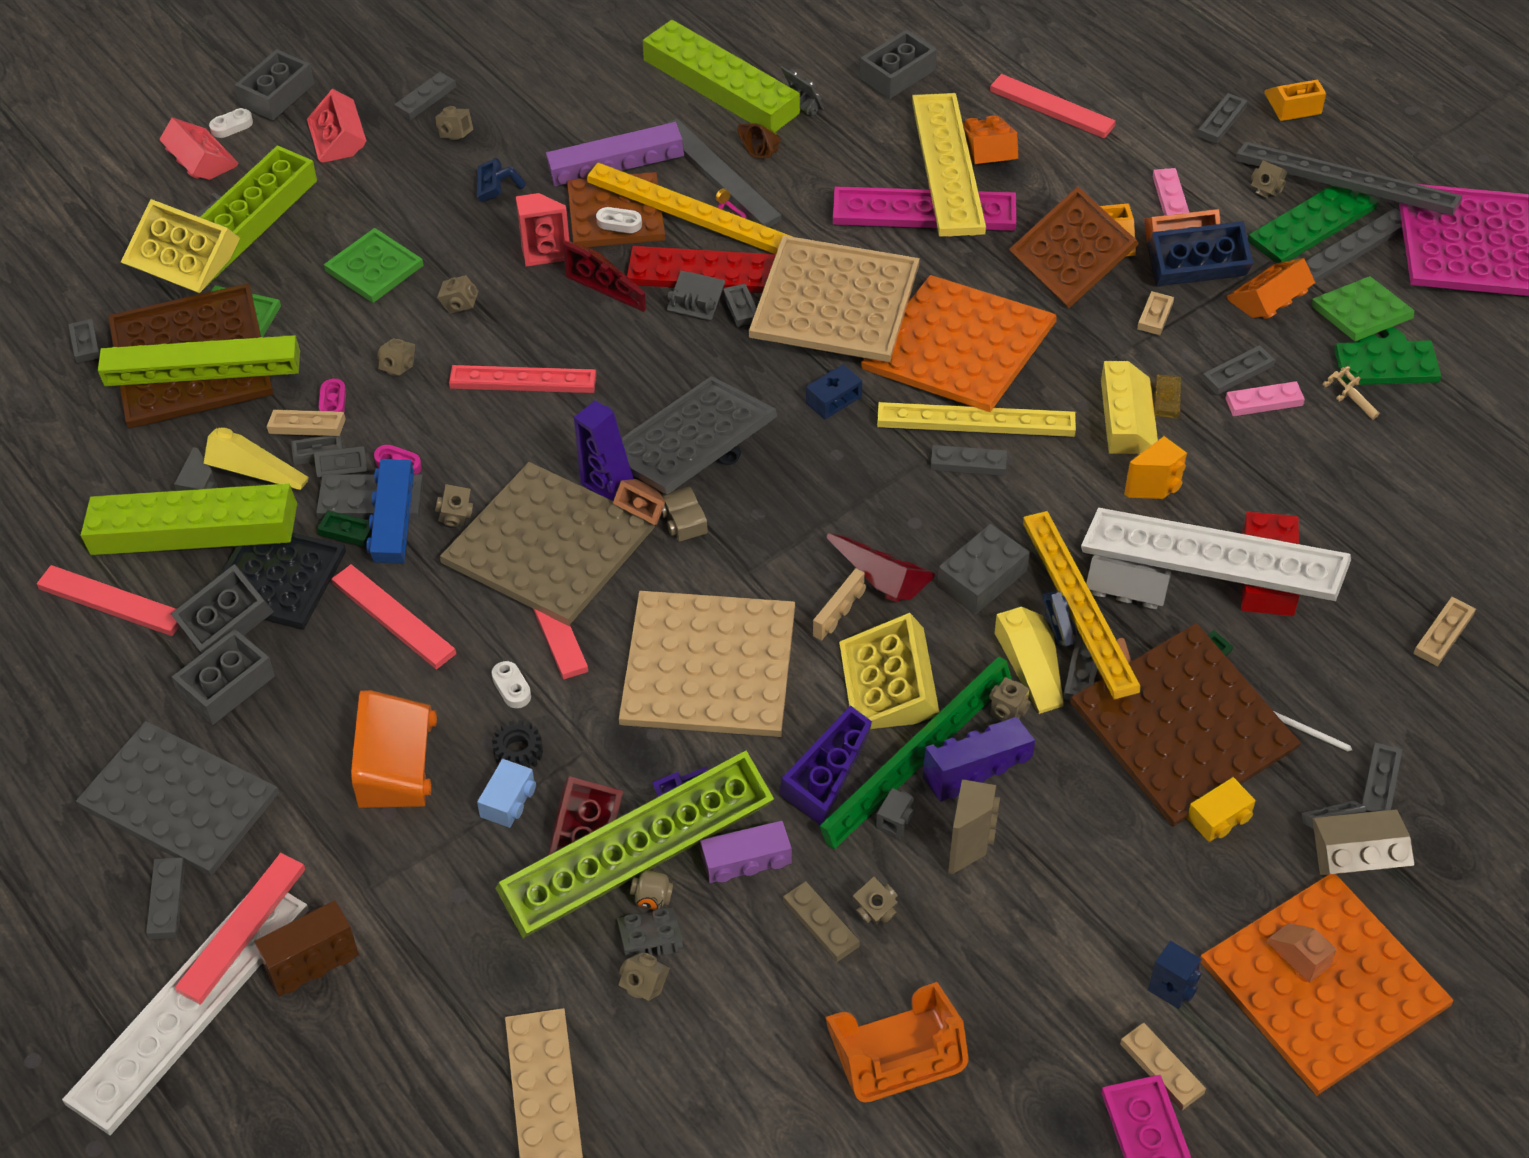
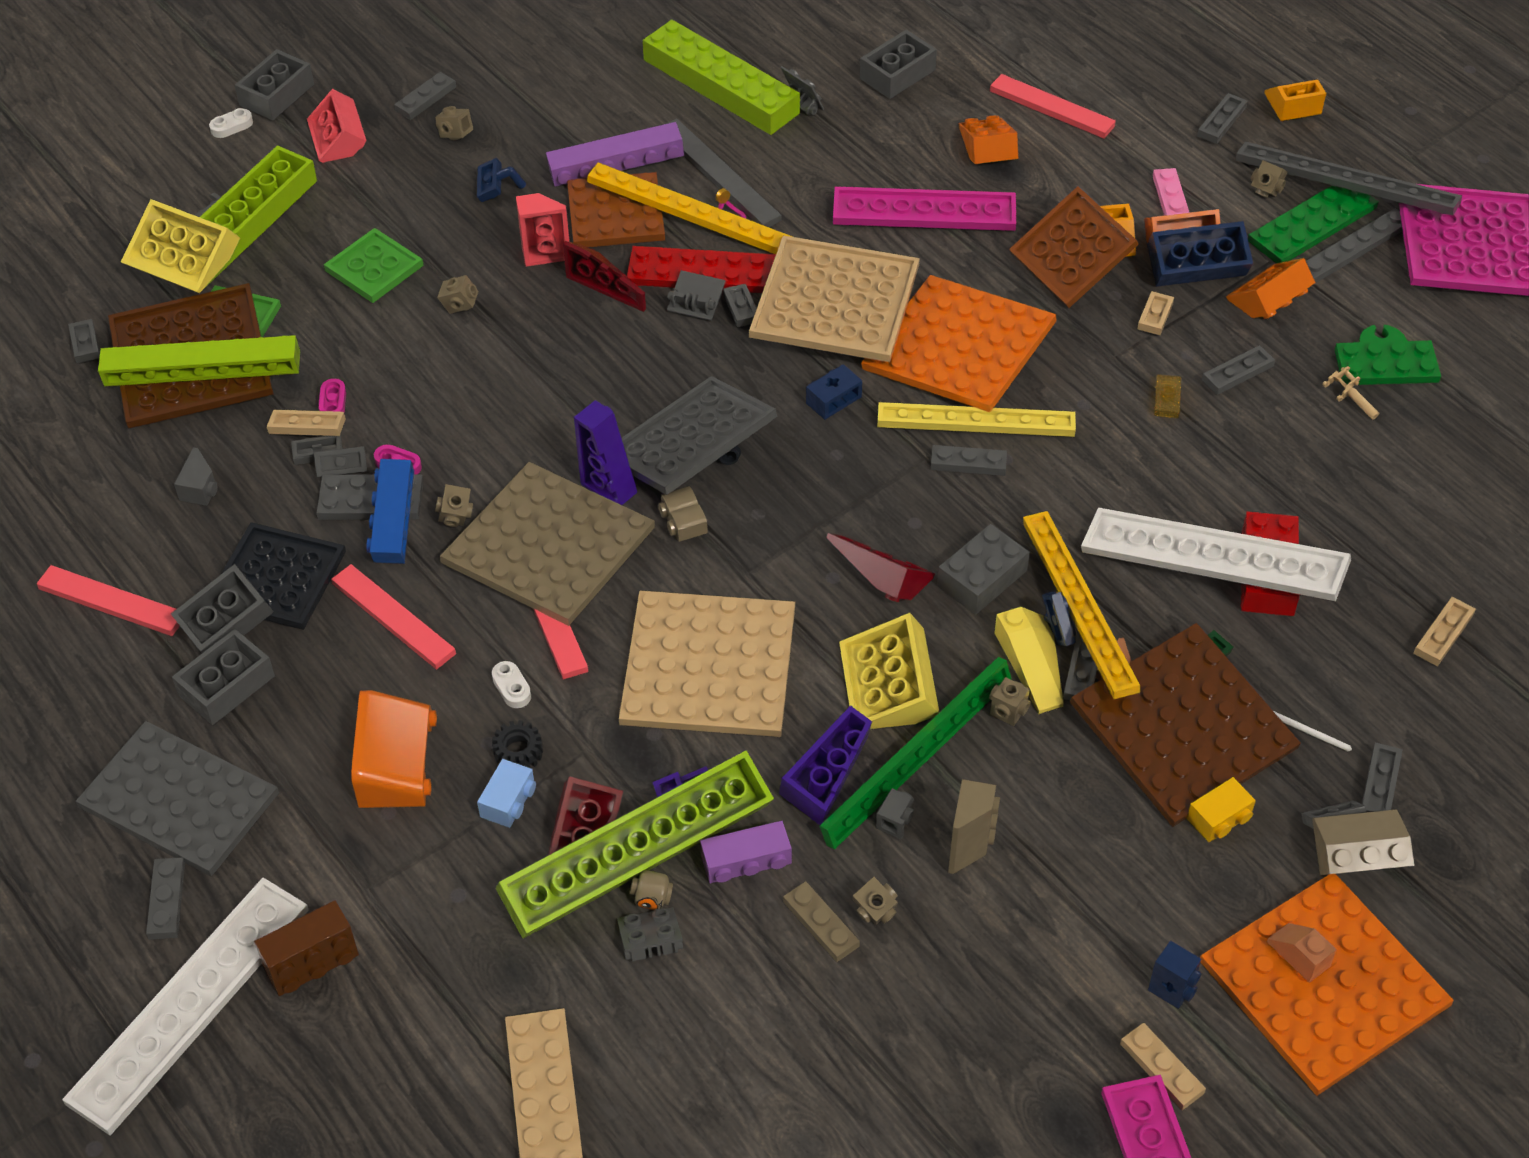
lime brick [81,483,297,555] -> none
coral slope [159,117,239,180] -> none
coral tile [175,853,306,1005] -> none
light yellow wedge [204,428,309,490] -> none
dark green plate [317,510,372,547] -> none
dark tan brick [377,338,415,376] -> none
coral tile [449,365,596,393] -> none
white plate [596,207,642,233] -> none
nougat slope [613,479,666,525] -> none
dark tan brick [619,953,670,1001] -> none
reddish brown hat [737,124,781,158] -> none
tan plate [813,568,866,641] -> none
orange windscreen [826,982,968,1103] -> none
light yellow plate [912,93,986,237] -> none
dark purple wedge [923,717,1035,802] -> none
light grey slope [1086,554,1172,609] -> none
light yellow slope [1101,361,1158,454] -> none
light orange slope [1124,436,1187,499] -> none
bright pink plate [1225,381,1305,416] -> none
bright green plate [1311,276,1415,341] -> none

